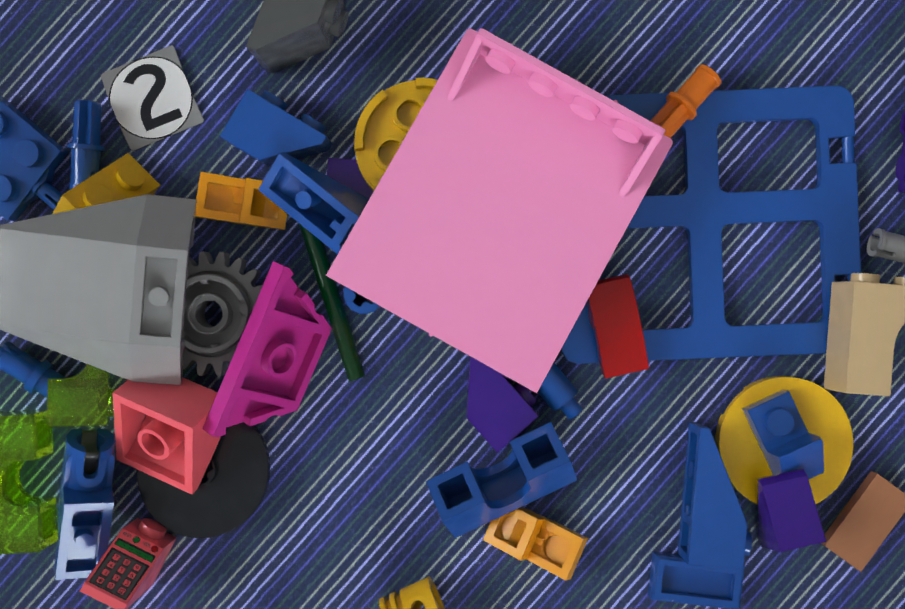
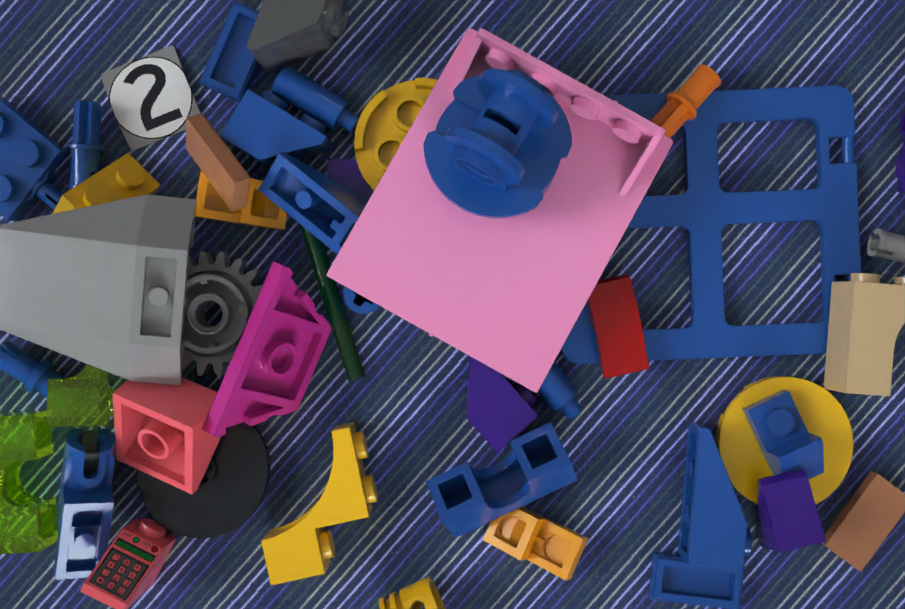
none -> nougat tile [186,113,250,212]
none -> blue tile [199,1,260,102]
none -> yellow arch [261,422,378,585]
none -> blue cylinder [272,65,360,133]
none -> blue piece [423,68,572,218]

